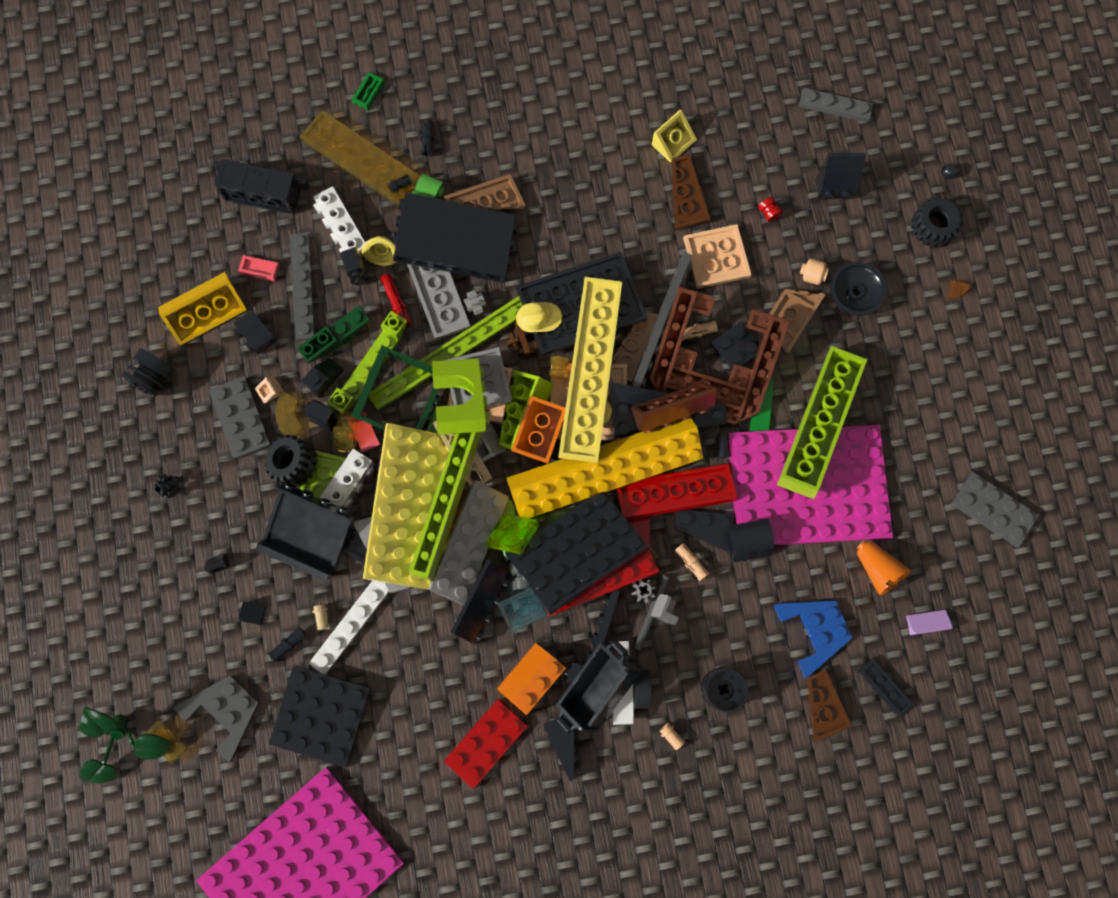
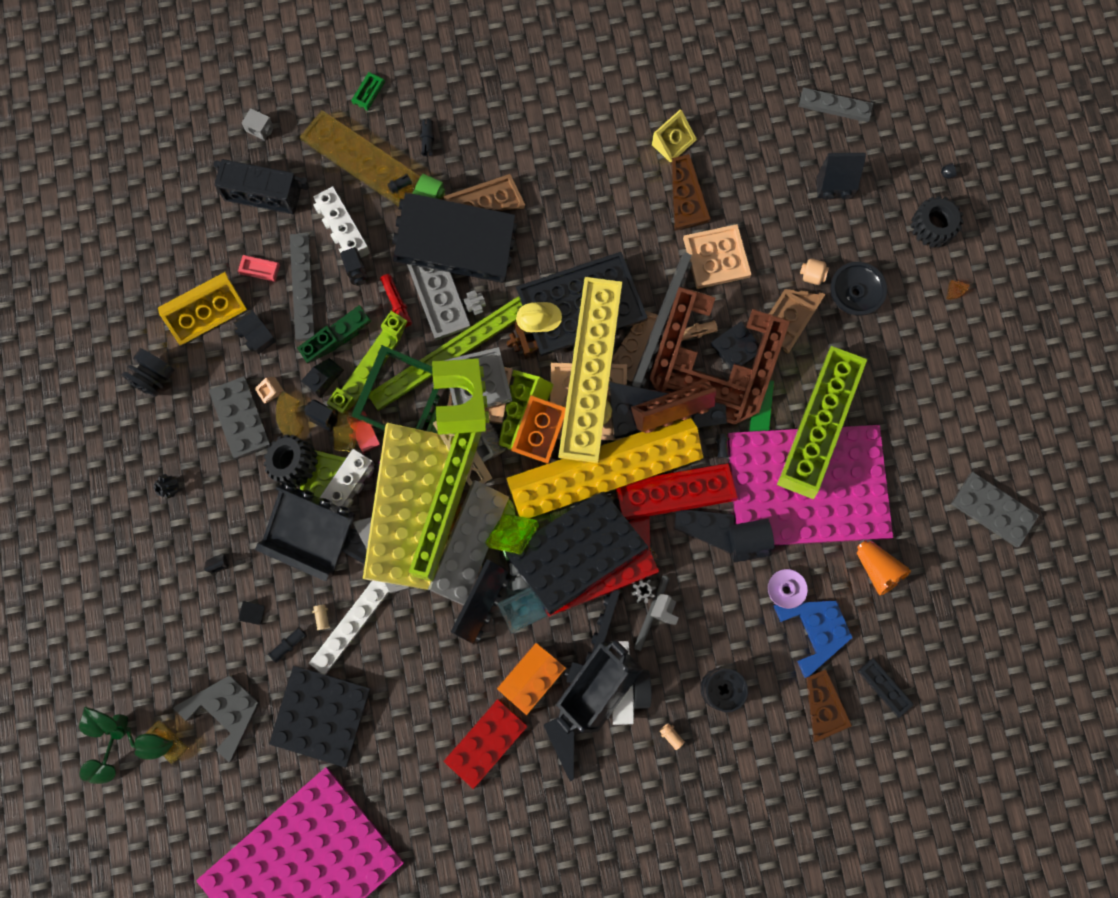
light yellow hat [362,236,396,266] -> none
clear yellow wheel [549,356,569,379] -> none
light nougat pin [675,543,709,581] -> none
red wheel [758,196,783,222] -> none
lavender slope [906,610,953,635] -> none
none -> light grey brick [242,108,273,141]
none -> lavender dish [768,569,807,609]

